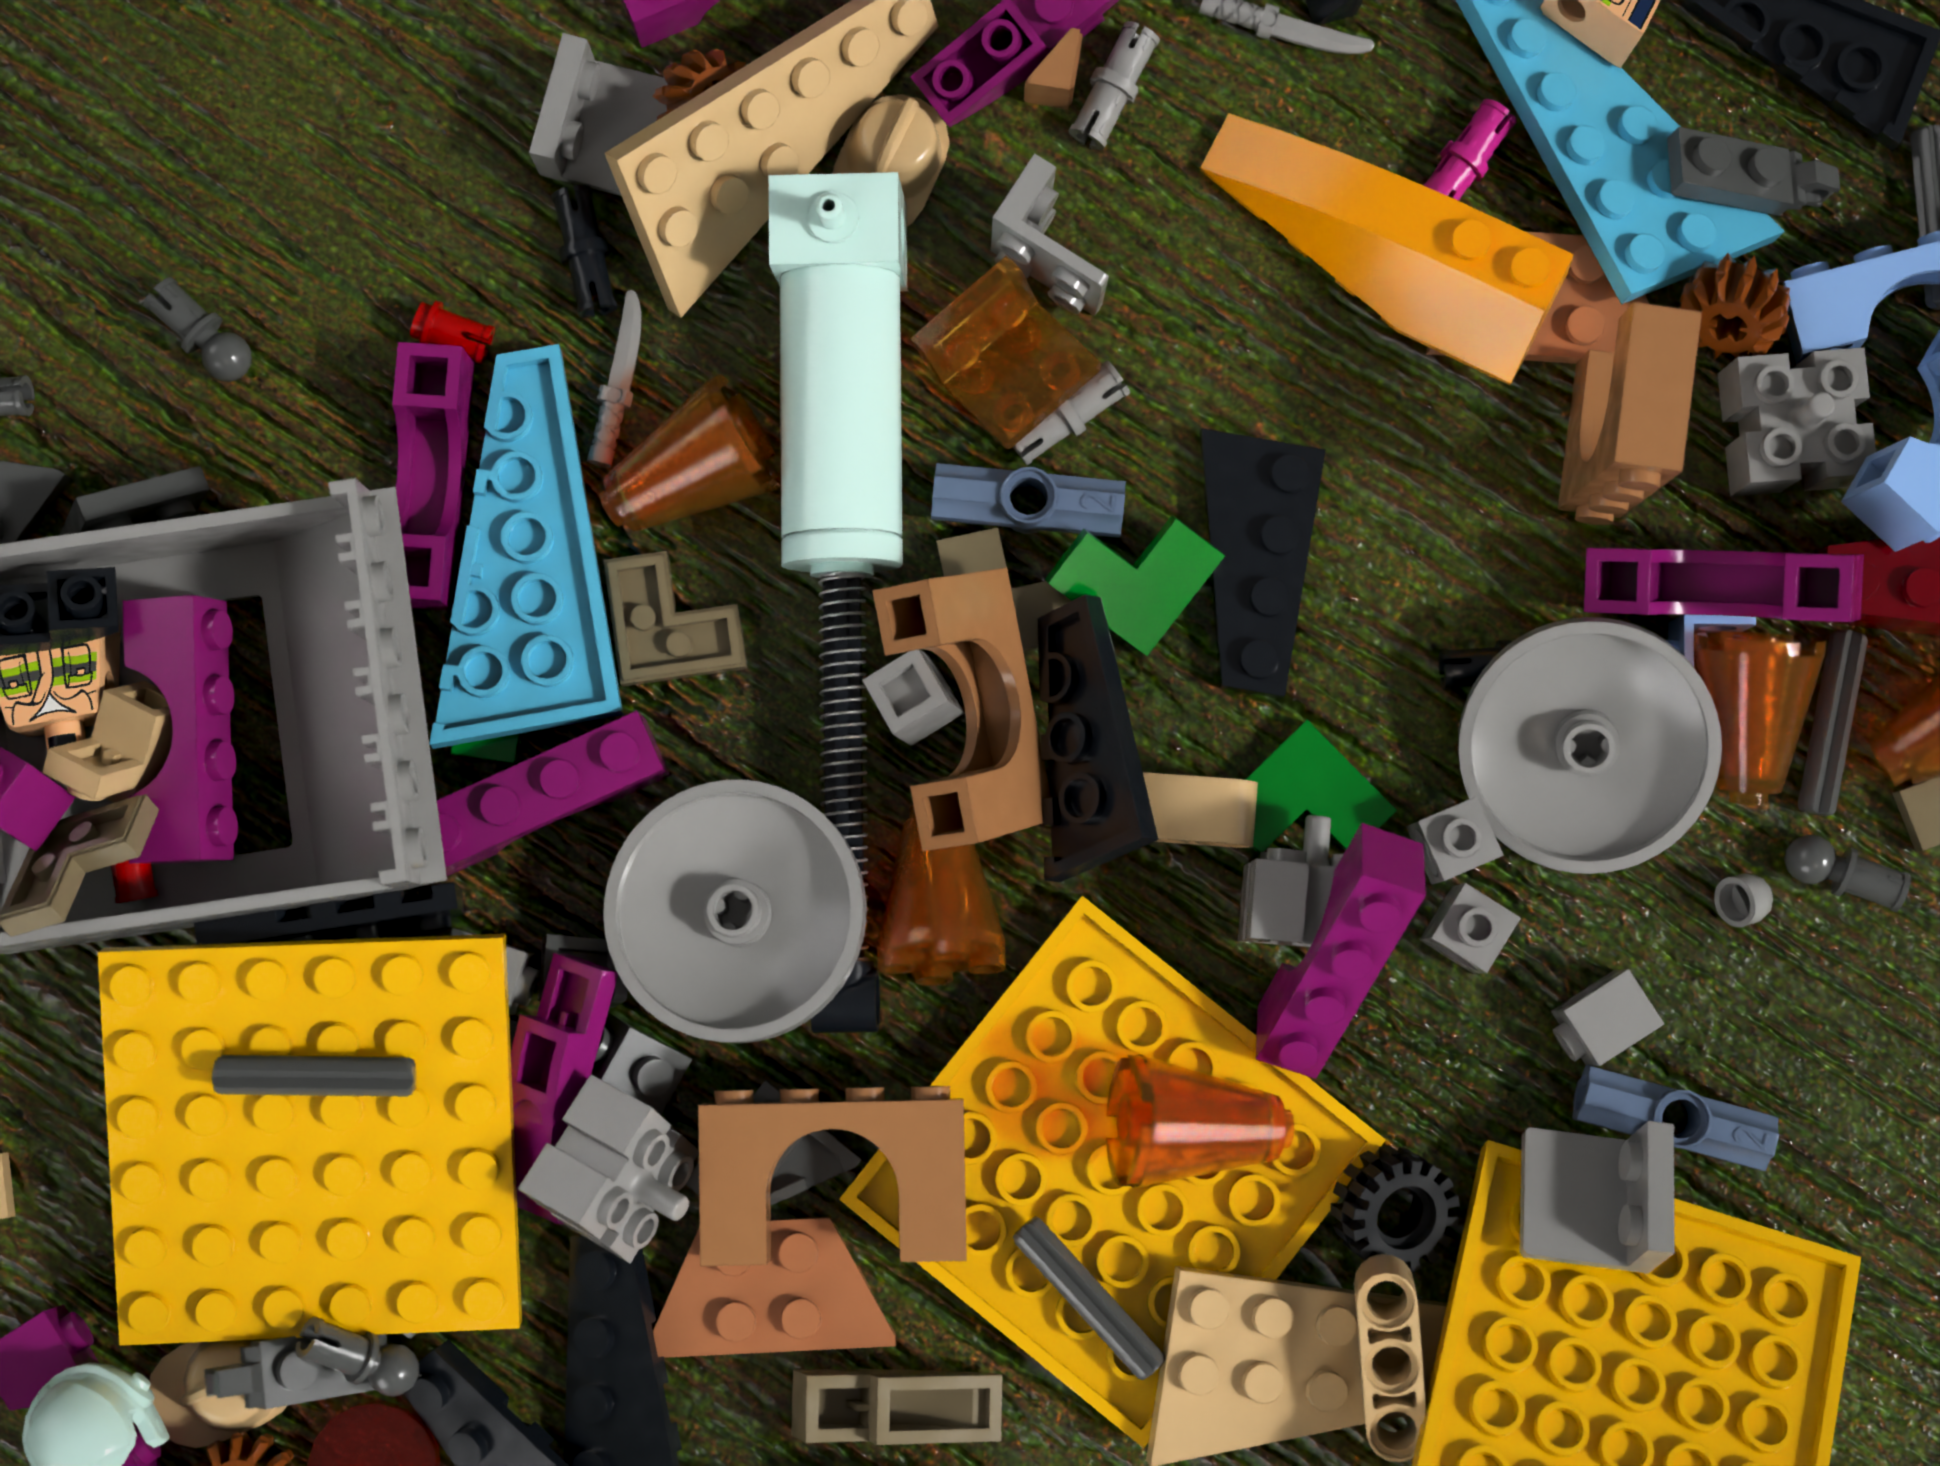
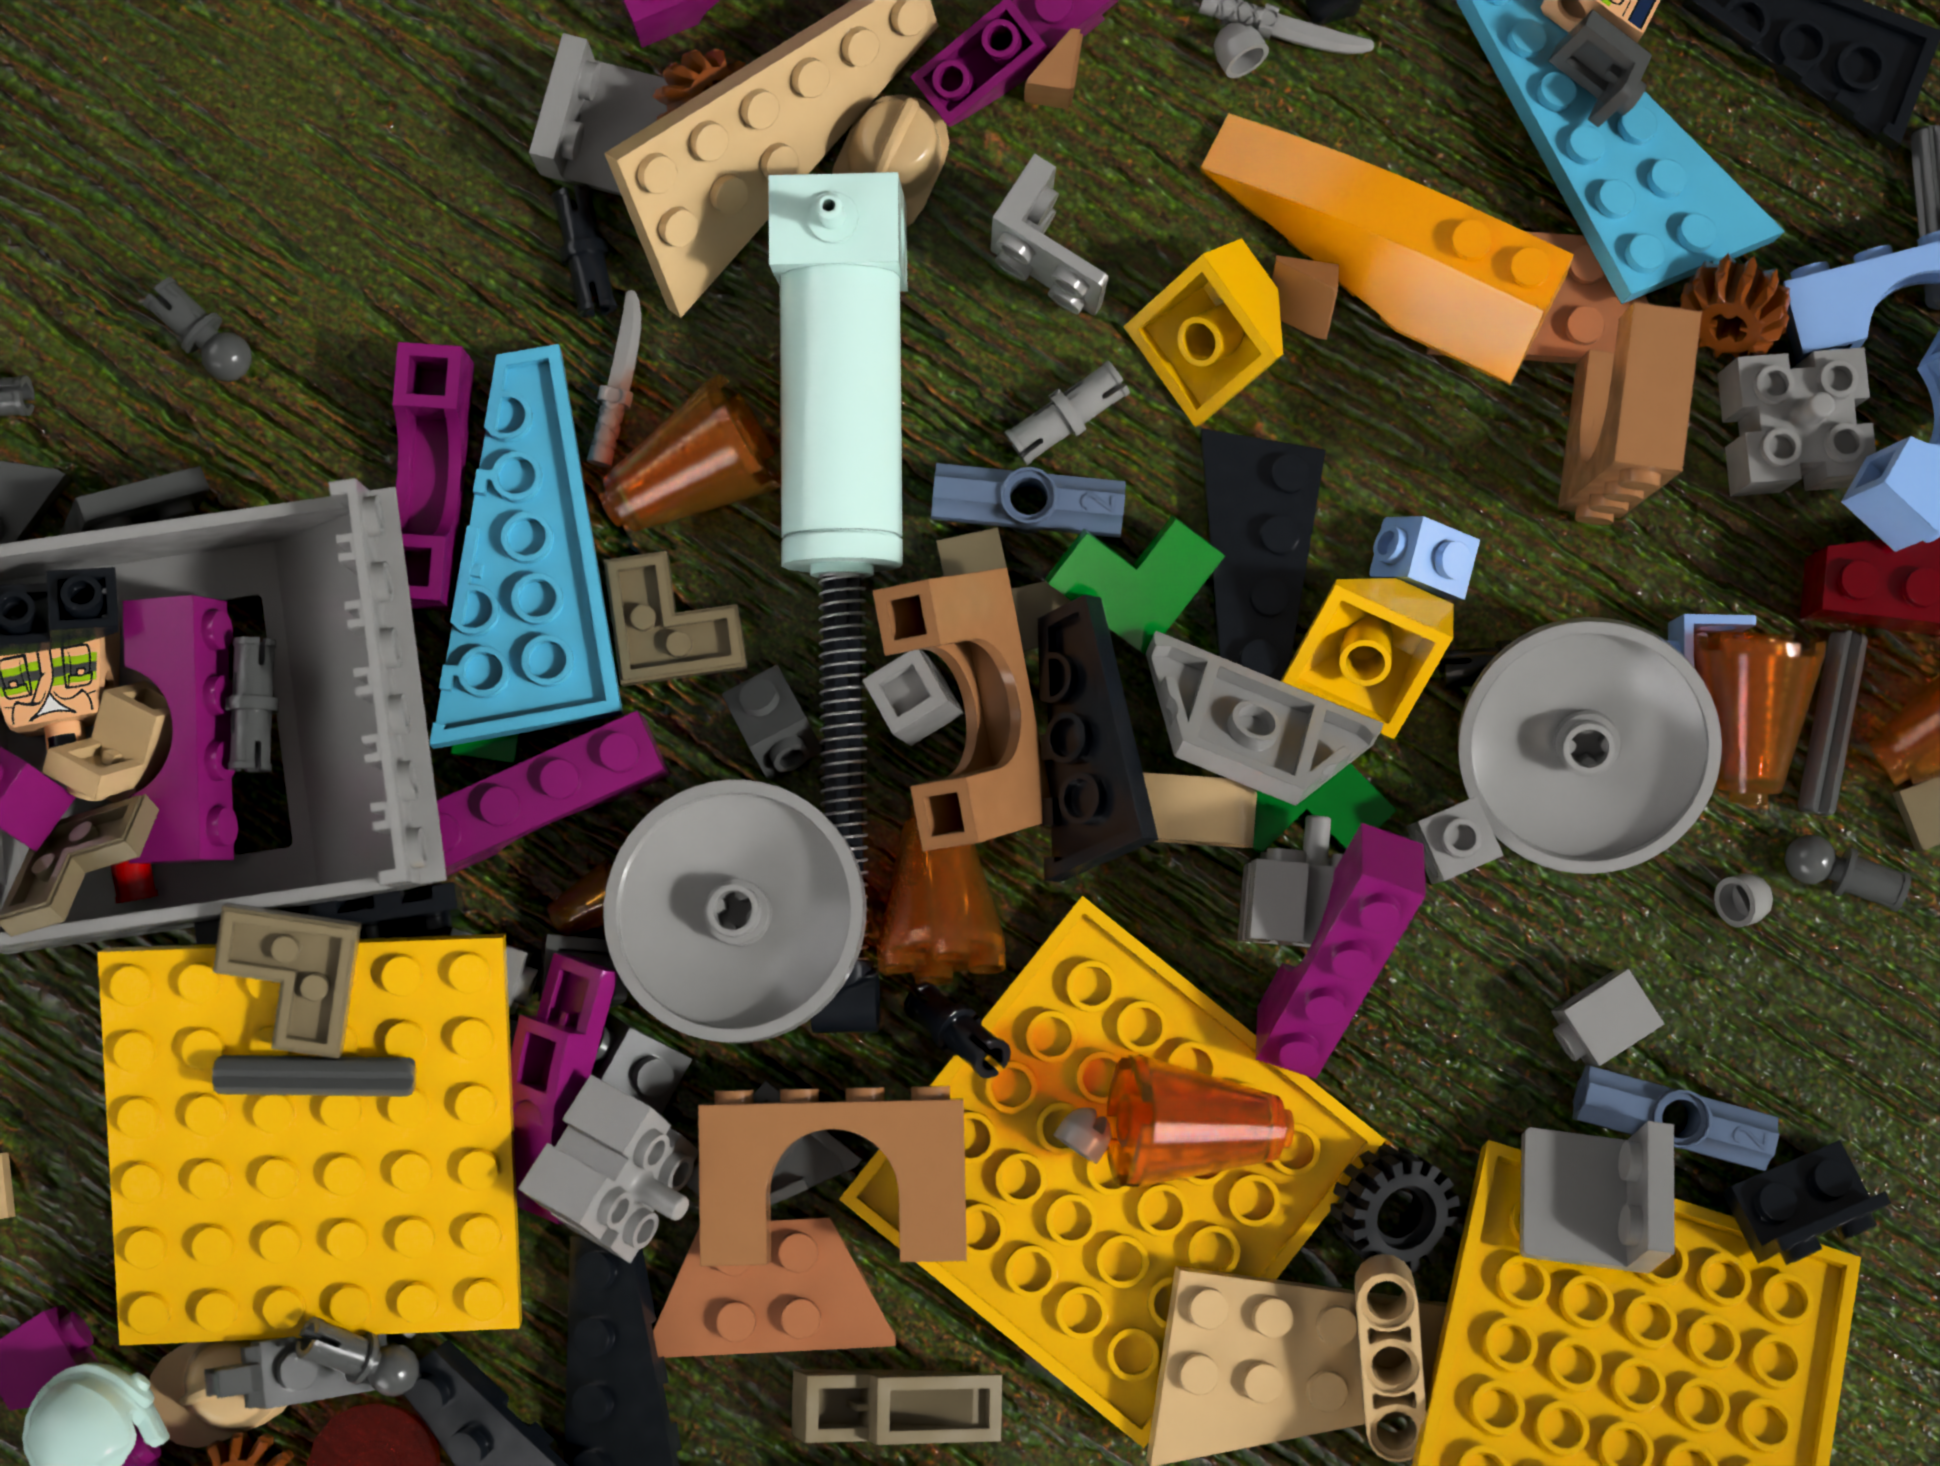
red pin [410,300,495,365] -> none
clear orange bracket [910,256,1101,449] -> none
dark grey axle [1013,1216,1165,1380] -> none
light grey pin [1068,21,1160,151] -> none
light grey brick [1419,883,1521,974] -> none
dark pink pin [1423,99,1517,201] -> none
magenta arch [1584,547,1864,622] -> none
dark grey hinge [1667,127,1840,216] -> none
none -> dark tan tile [213,903,362,1059]
none -> dark grey pin [225,637,279,773]
none -> clear orange cone [547,858,614,936]
none -> dark grey bracket [722,664,823,779]
none -> black pin [904,982,1011,1078]
none -> light grey hinge [1053,1107,1112,1164]
none -> yellow slope [1123,238,1284,427]
none -> light grey wing [1145,631,1383,806]
none -> light grey hinge [1214,23,1269,78]
none -> medium nougat slope [1272,255,1339,340]
none -> yellow slope [1280,578,1454,739]
none -> light blue bracket [1369,516,1480,600]
none -> dark grey bracket [1549,10,1652,127]
none -> black bracket [1722,1140,1891,1265]

